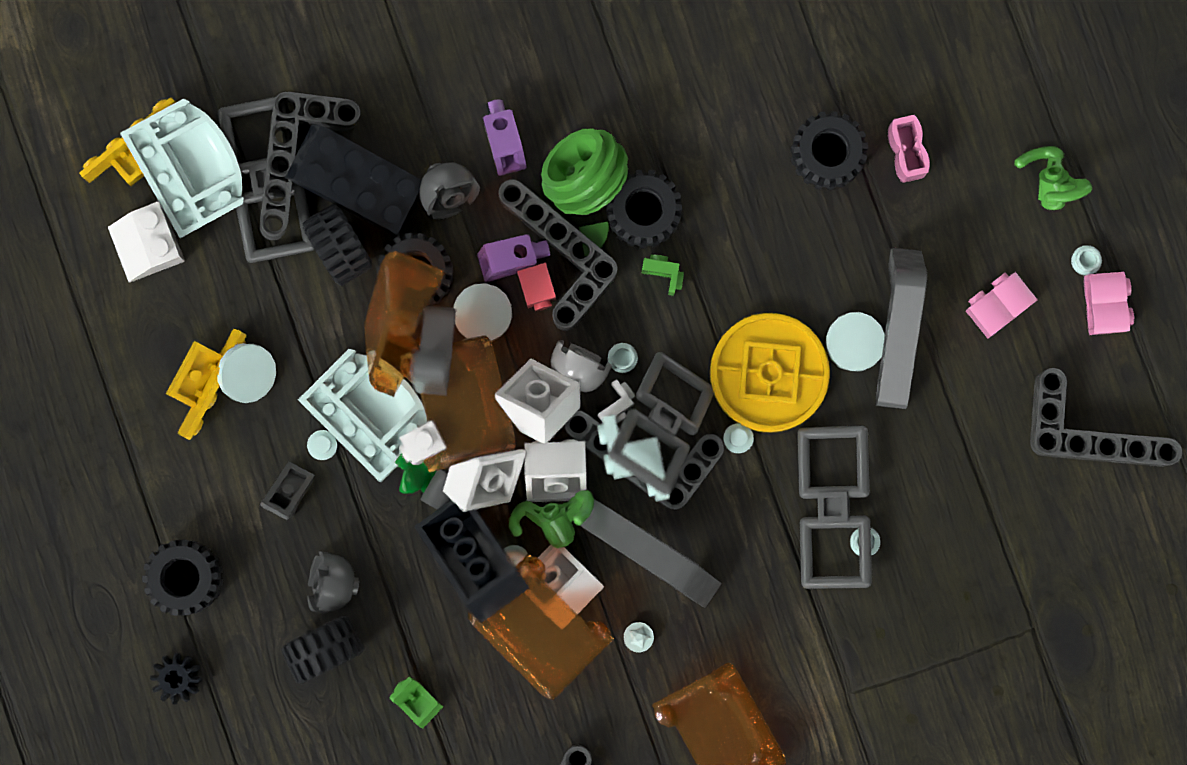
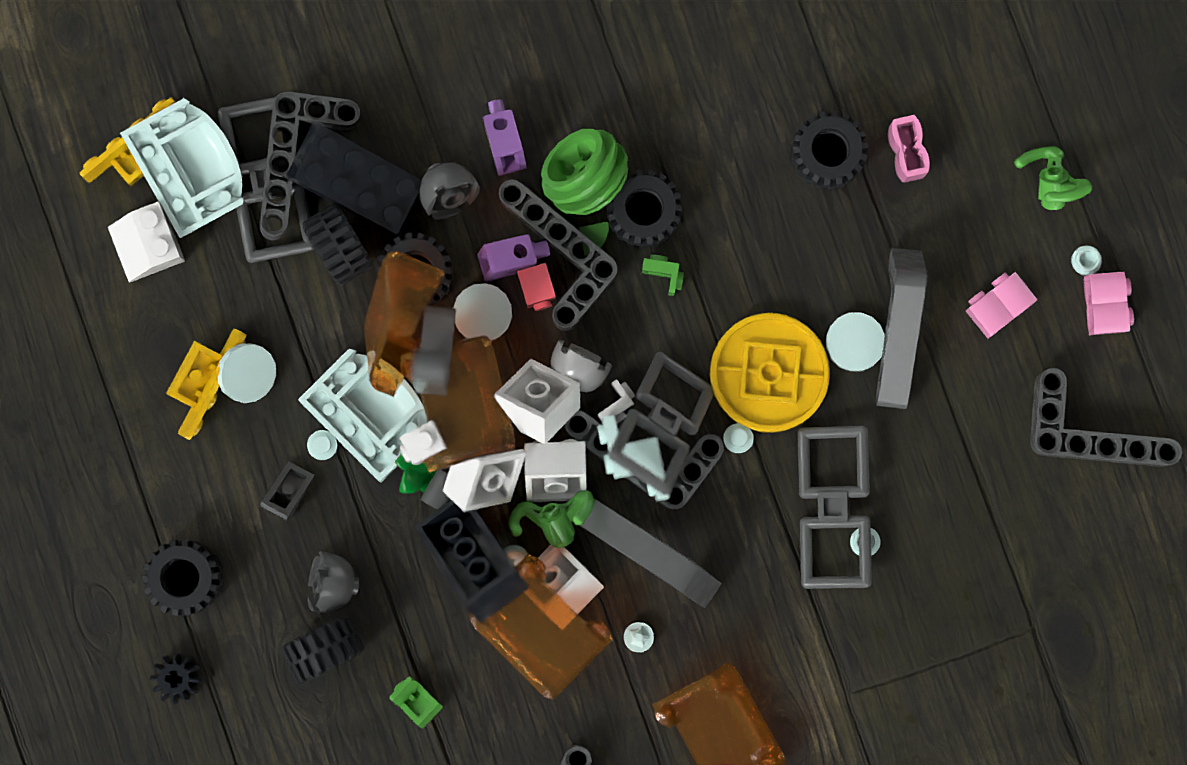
light aqua plate [608,343,638,373] -> none

